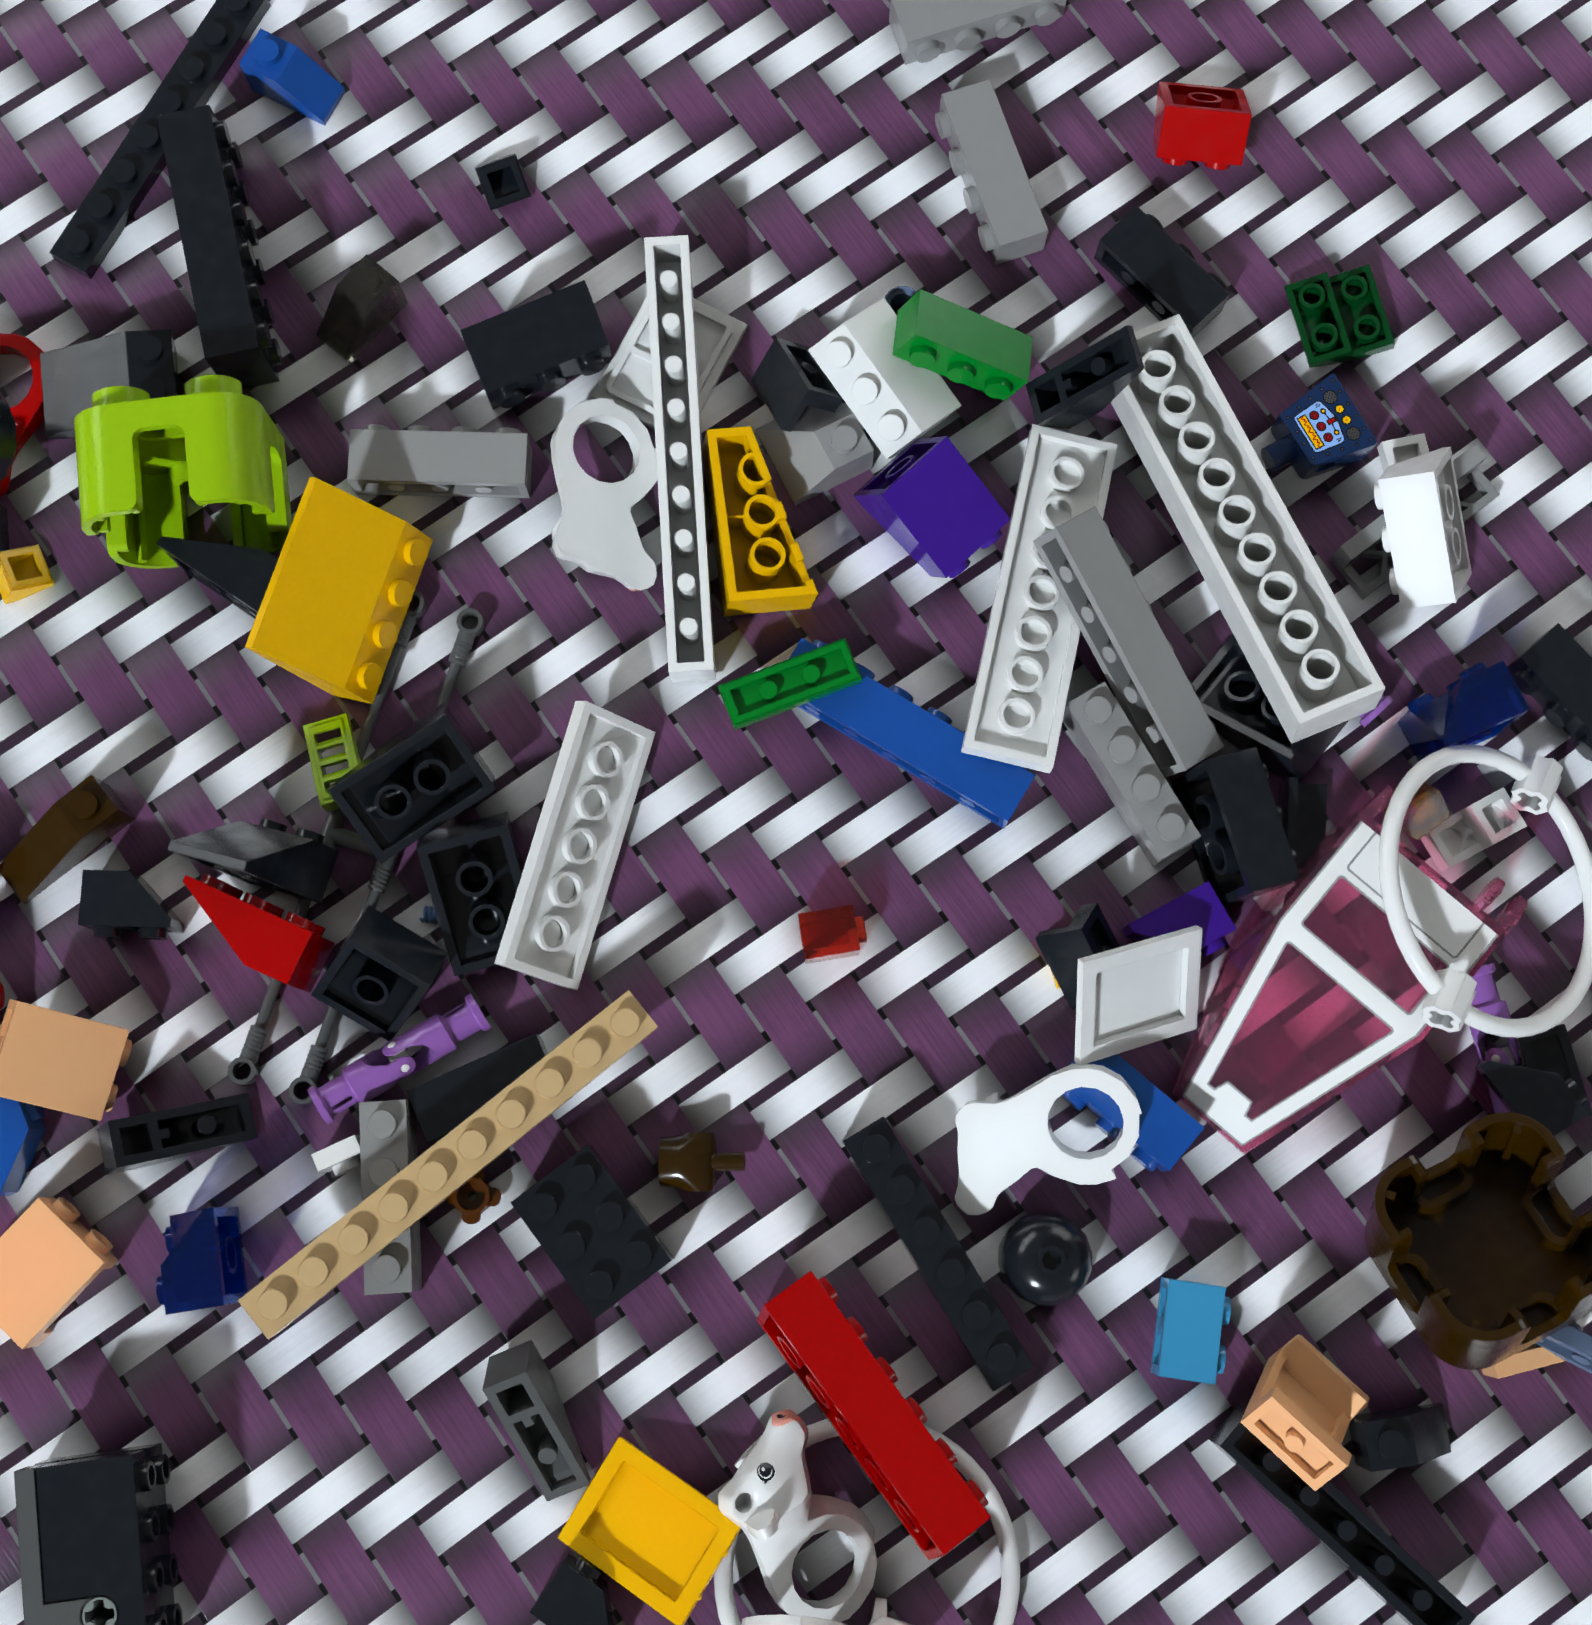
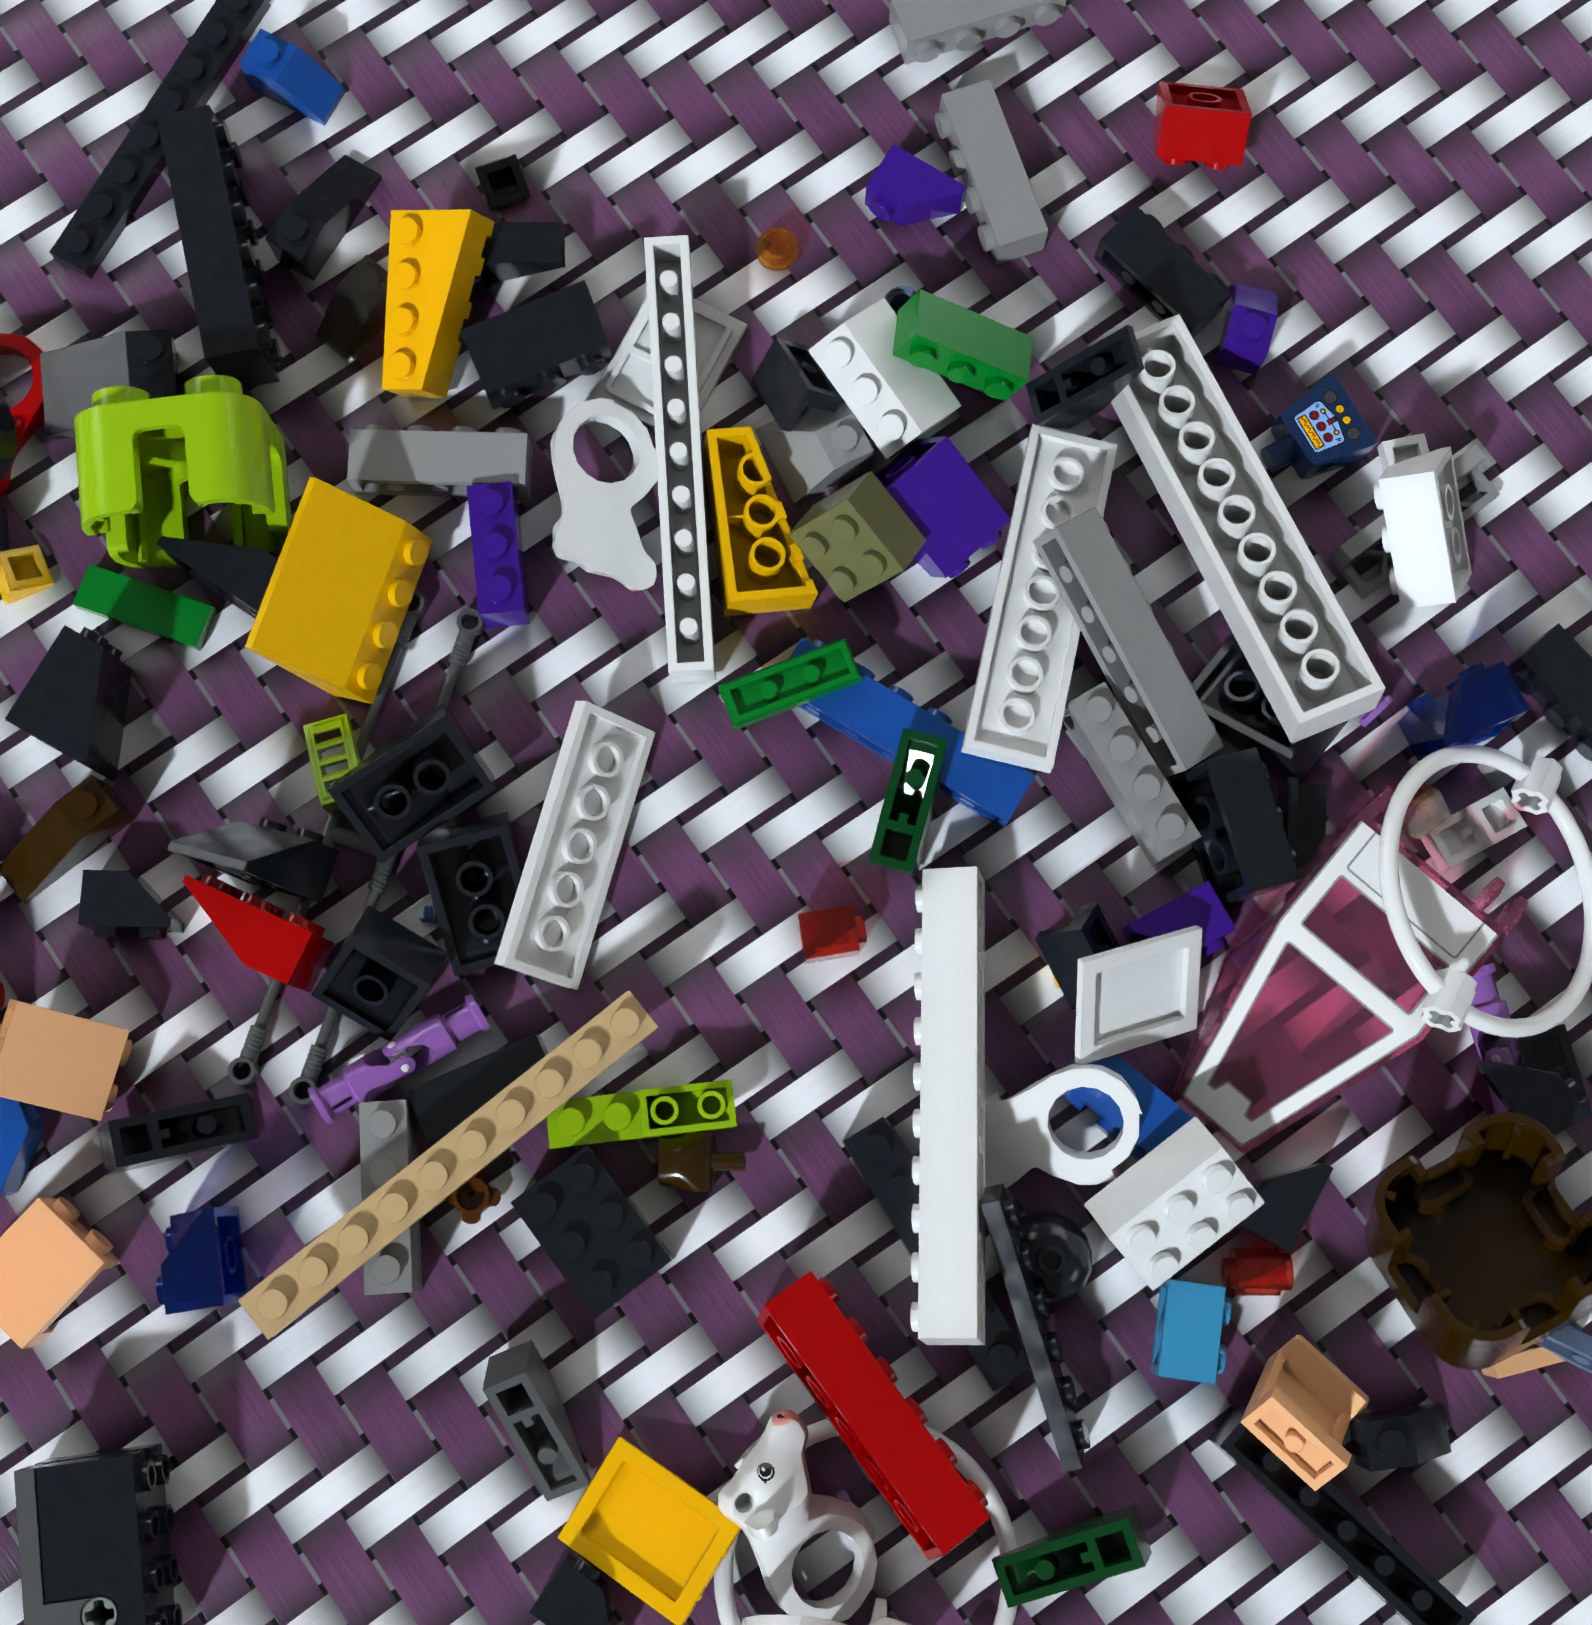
white plate [311,1135,361,1177] -> none
dark green slope [1284,264,1395,368] -> none
none -> black slope [5,625,132,781]
none -> green tile [73,564,217,651]
none -> black slope [265,155,382,281]
none -> yellow wedge [382,209,495,398]
none -> dark purple brick [467,481,530,629]
none -> black slope [475,222,565,284]
none -> lime slope [547,1079,737,1149]
none -> clear orange plate [756,227,799,271]
none -> olive brick [788,471,927,602]
none -> dark purple slope [865,144,967,226]
none -> dark green slope [868,728,948,877]
none -> white brick [910,866,985,1345]
none -> black plate [980,1183,1090,1472]
none -> dark green slope [992,1505,1152,1608]
none -> white brick [1084,1116,1265,1291]
none -> dark purple slope [1214,283,1278,375]
none -> clear red brick [1220,1248,1294,1296]
none -> black slope [1236,1163,1333,1252]

